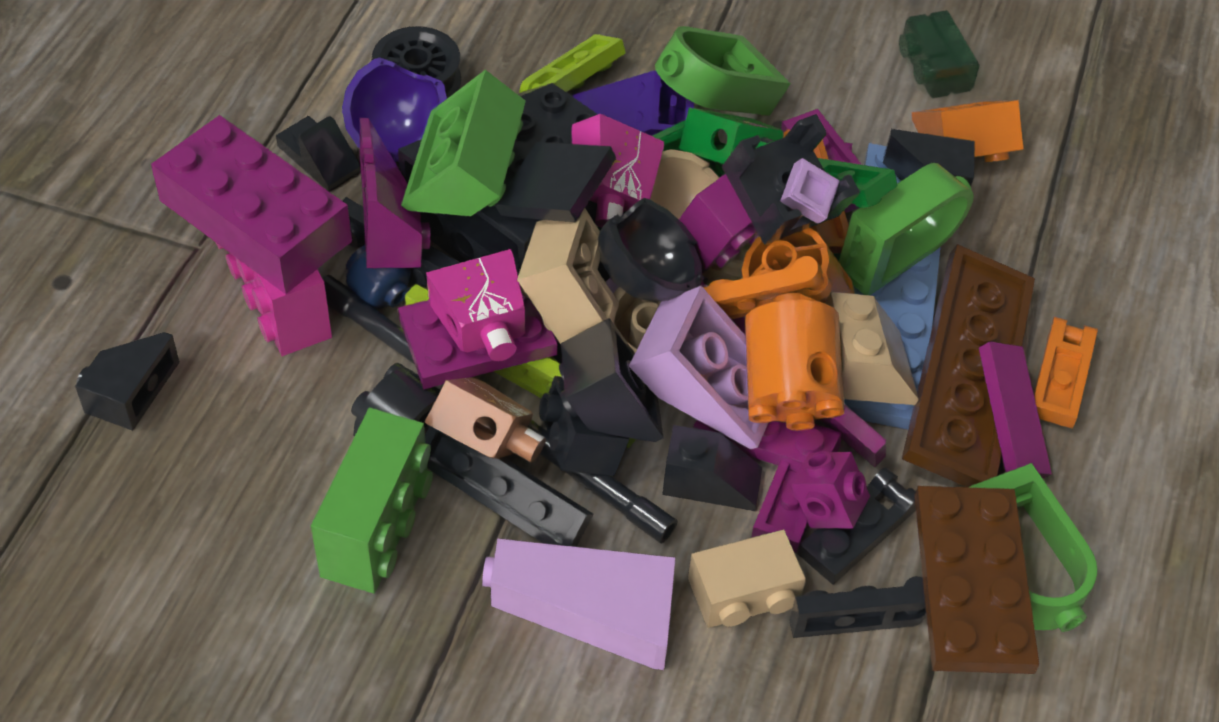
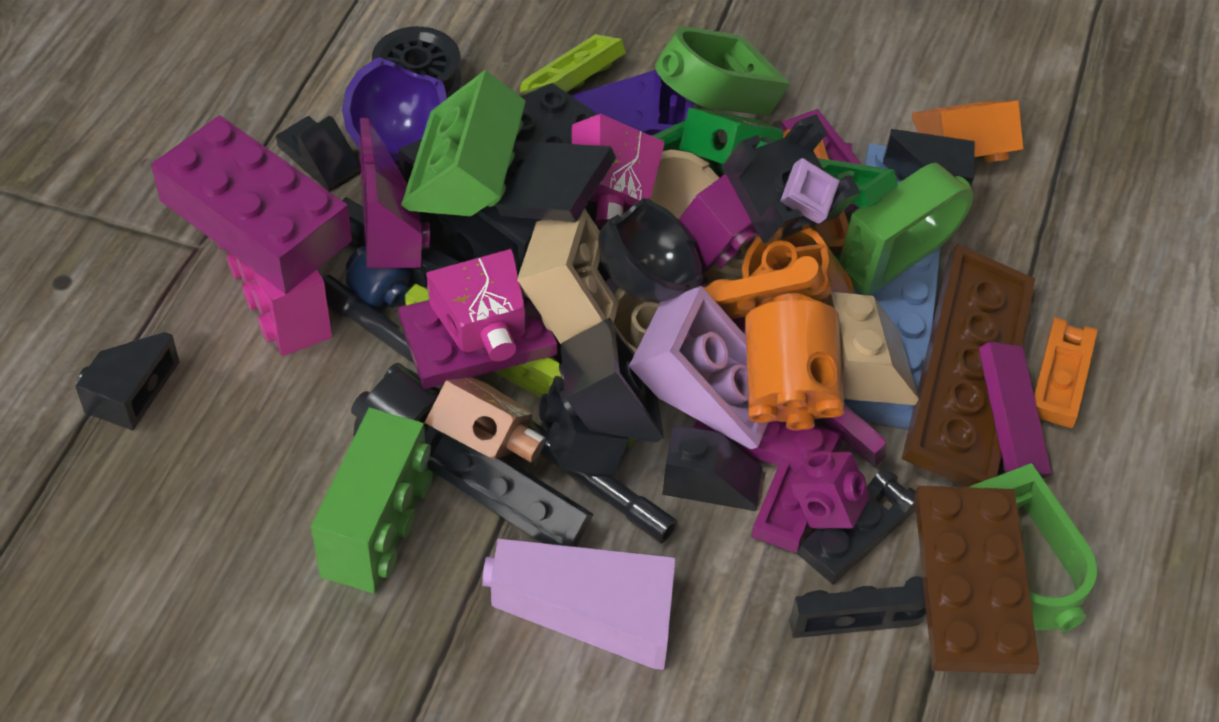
tan brick [688,530,806,628] -> none
clear green brick [899,10,980,99] -> none

